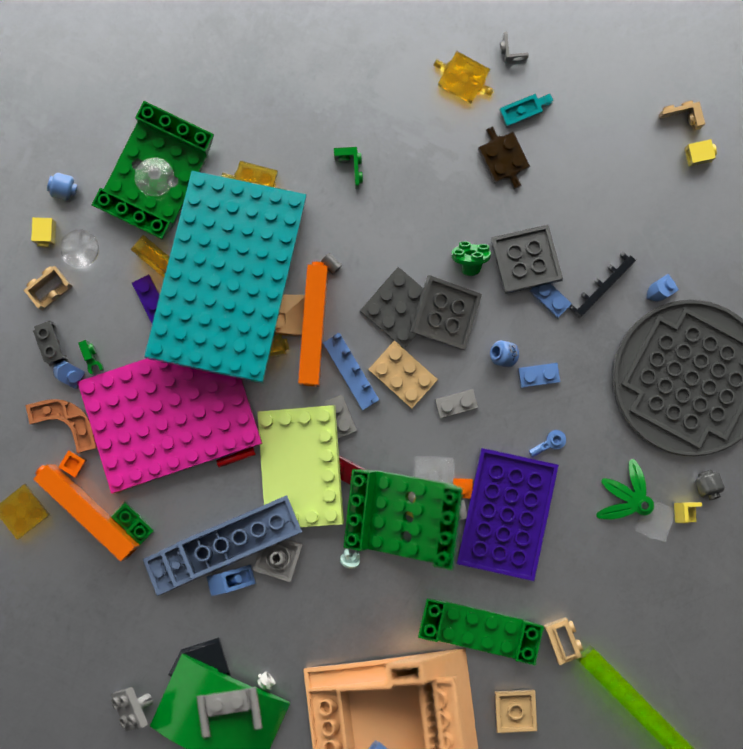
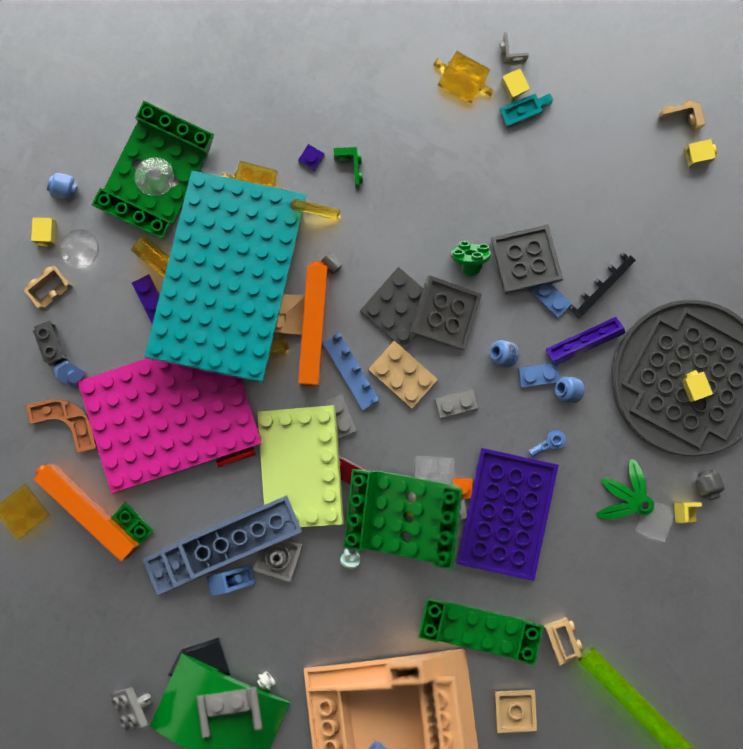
orange plate [58,450,87,477] -> none
green plate [78,340,104,375] -> none
dark brown plate [478,126,530,189] -> none
medium blue plate [647,274,679,301] -> none
none -> clear yellow axle [290,199,341,220]
none -> dark purple plate [298,144,325,171]
none -> light yellow panel [501,68,530,101]
none -> dark purple plate [546,317,626,366]
none -> medium blue head [555,376,585,403]
none -> light yellow brick [681,370,713,402]

